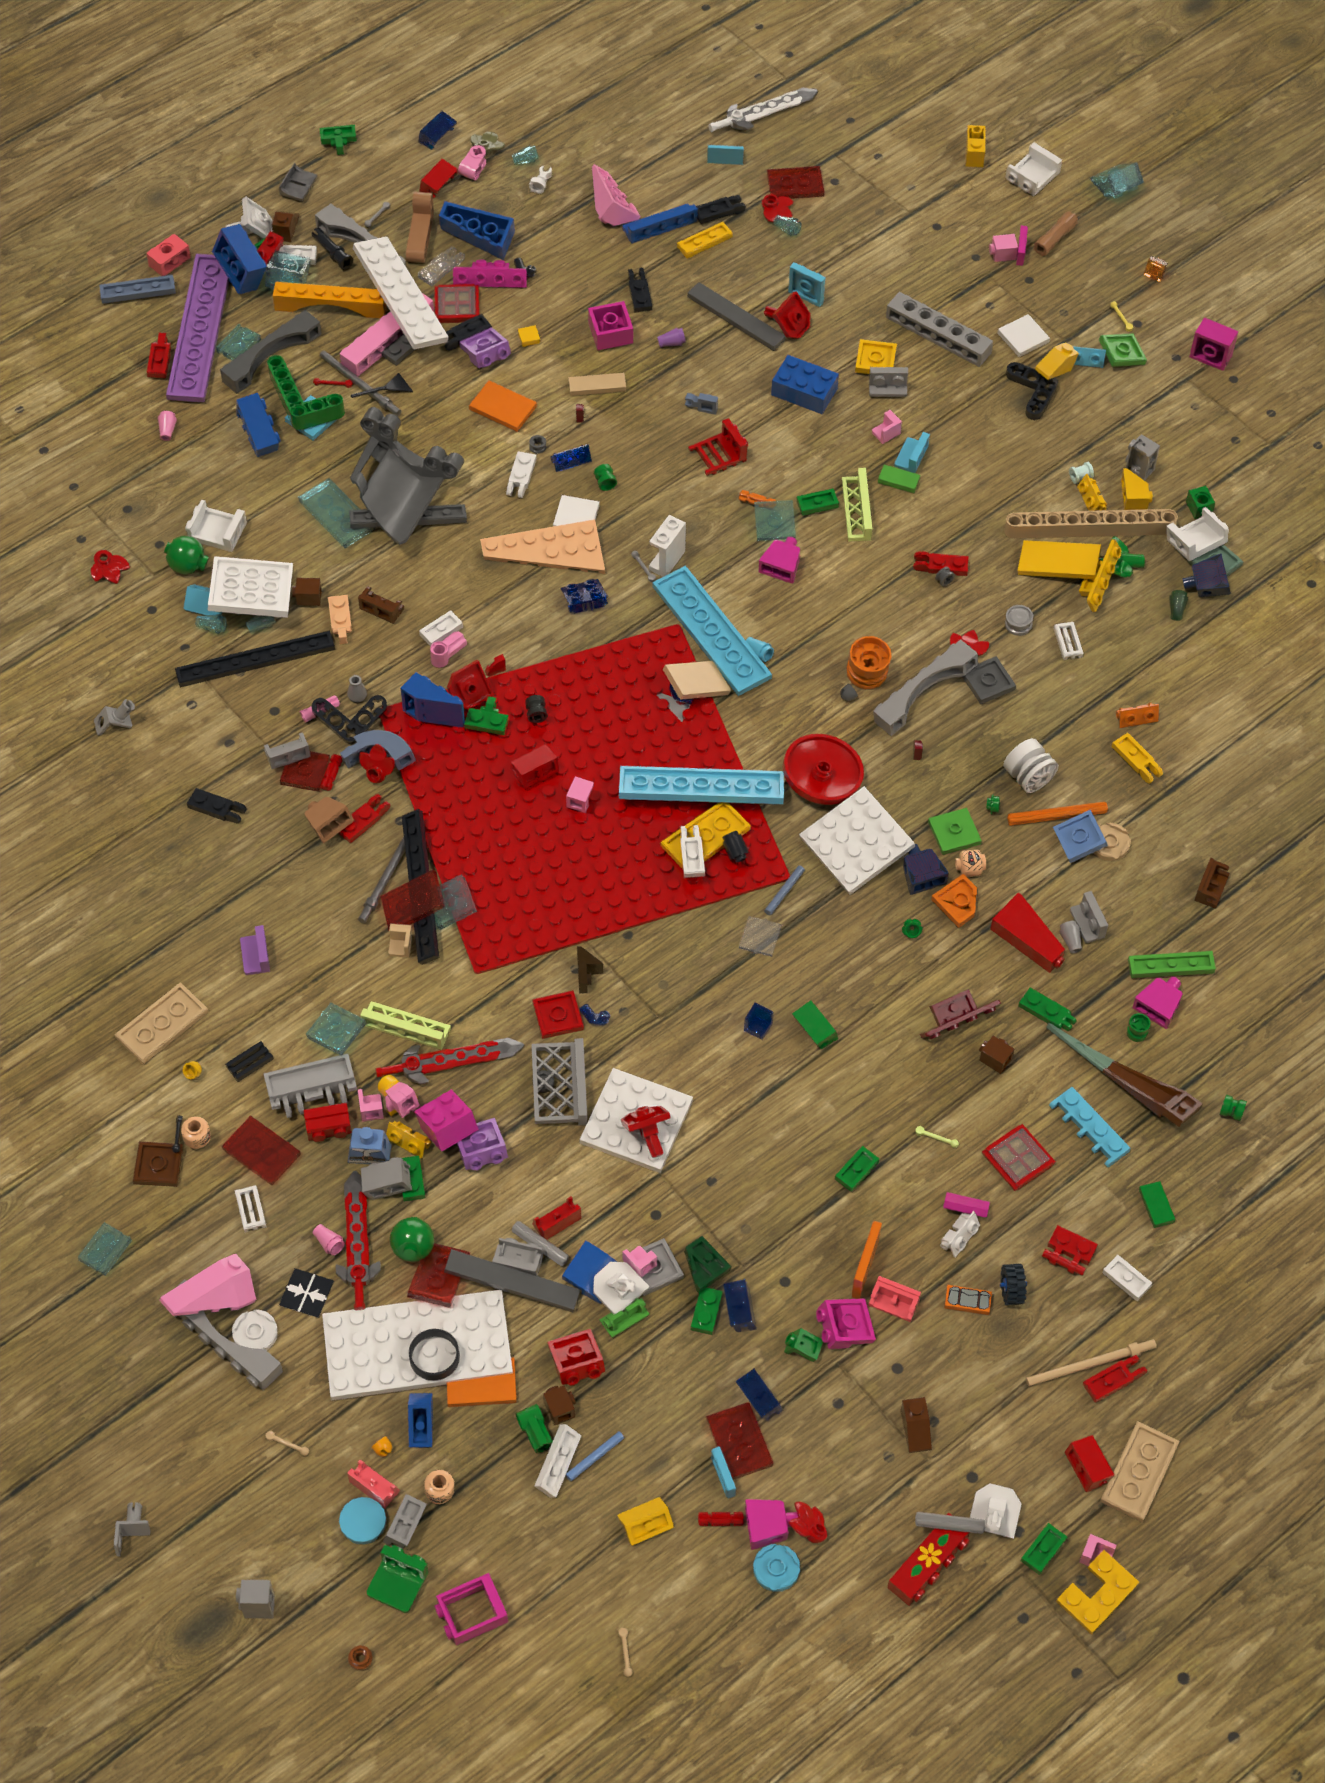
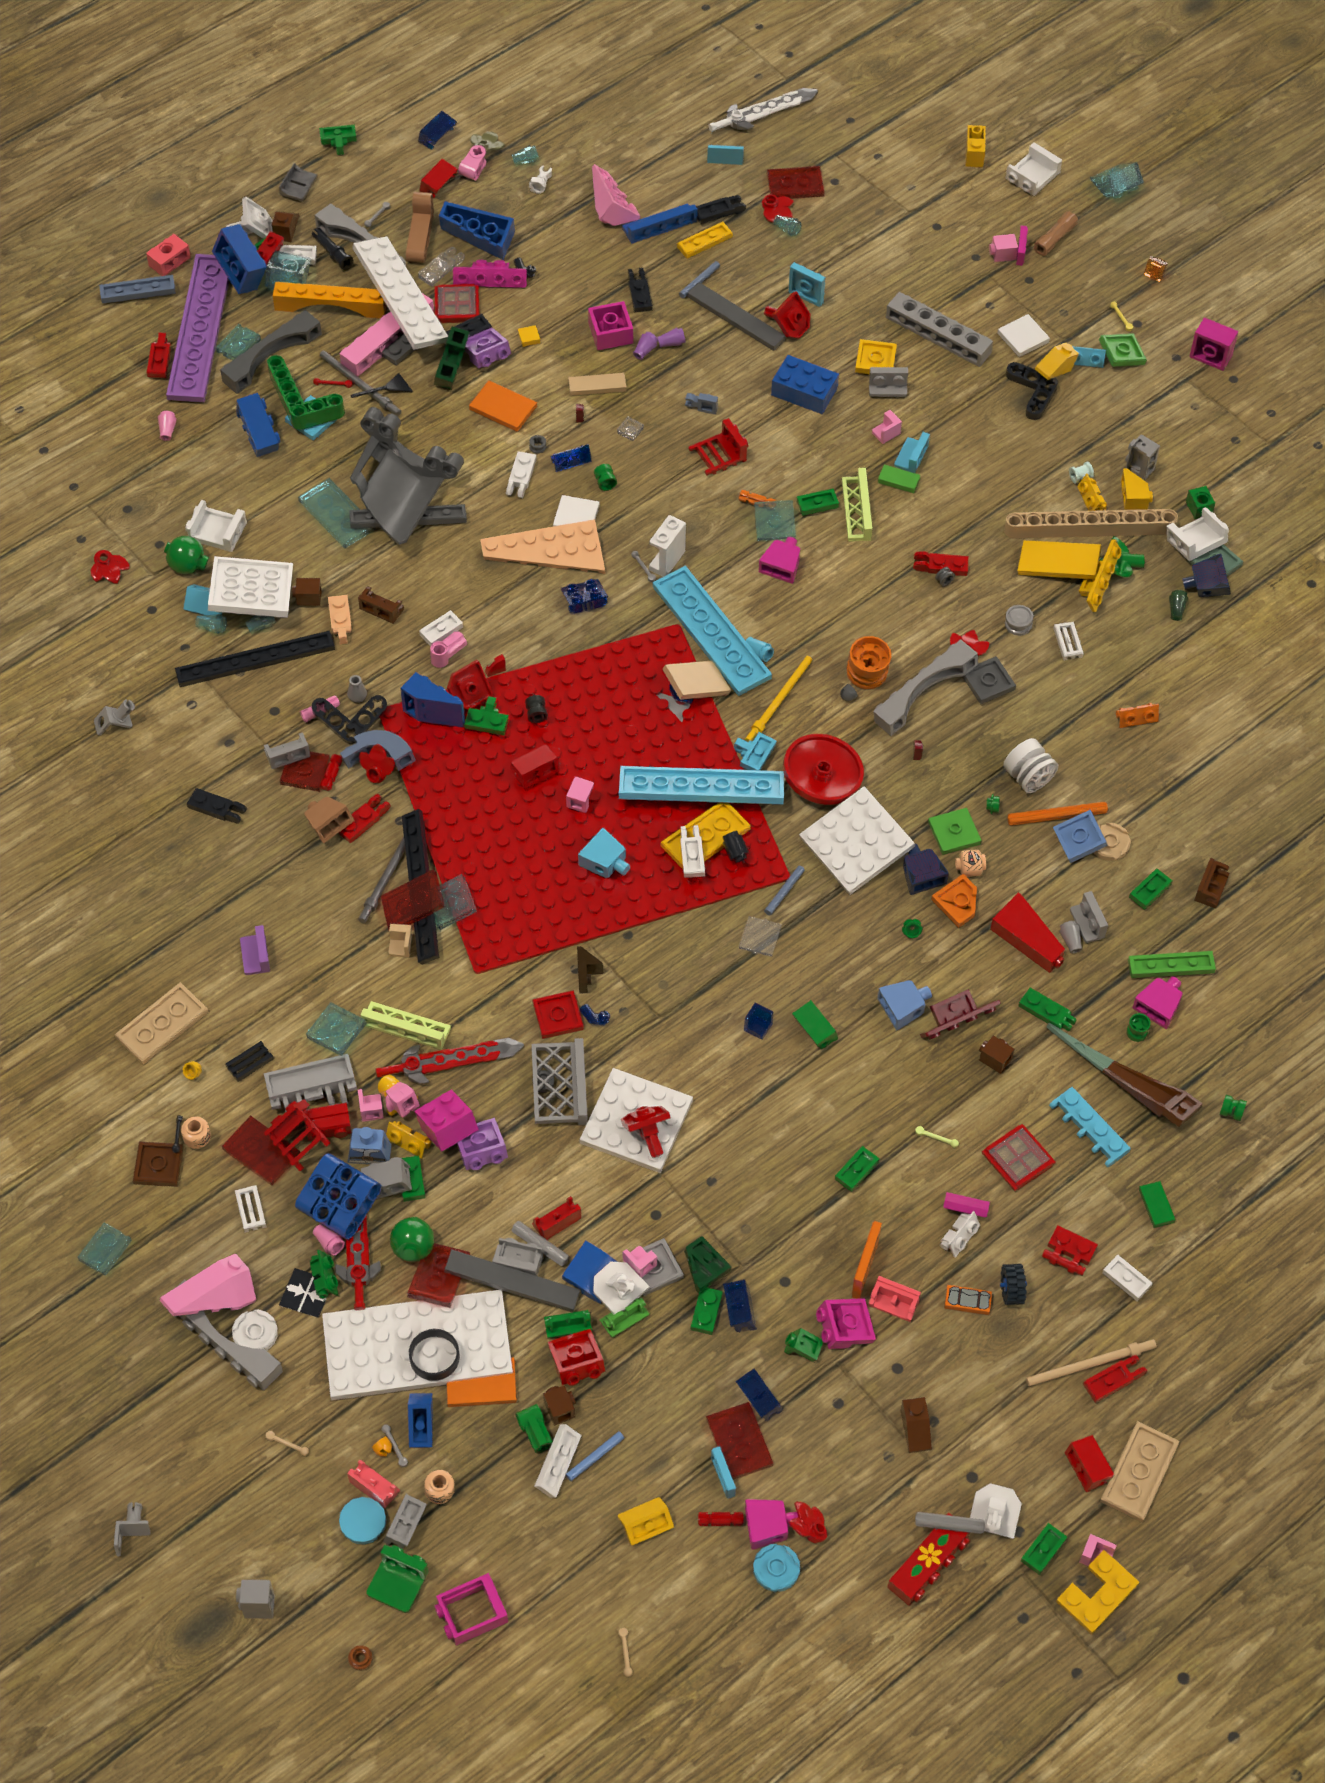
yellow hinge [1111,733,1163,784] -> none
none -> red plate [264,1099,331,1171]
none -> blue connector [295,1153,381,1239]
none -> green hinge [310,1249,339,1299]
none -> light grey hinge [381,1424,408,1468]
none -> dark green arch [434,326,470,390]
none -> green hinge [544,1310,592,1338]
none -> medium azure torso [578,828,630,878]
none -> clear plate [617,416,644,441]
none -> medium lavender cone [633,332,658,360]
none -> sand blue bar [679,261,720,298]
none -> medium azure hinge [734,732,777,770]
none -> yellow bar [745,656,812,742]
none -> medium blue torso [877,980,932,1031]
none -> green plate [1129,868,1173,910]

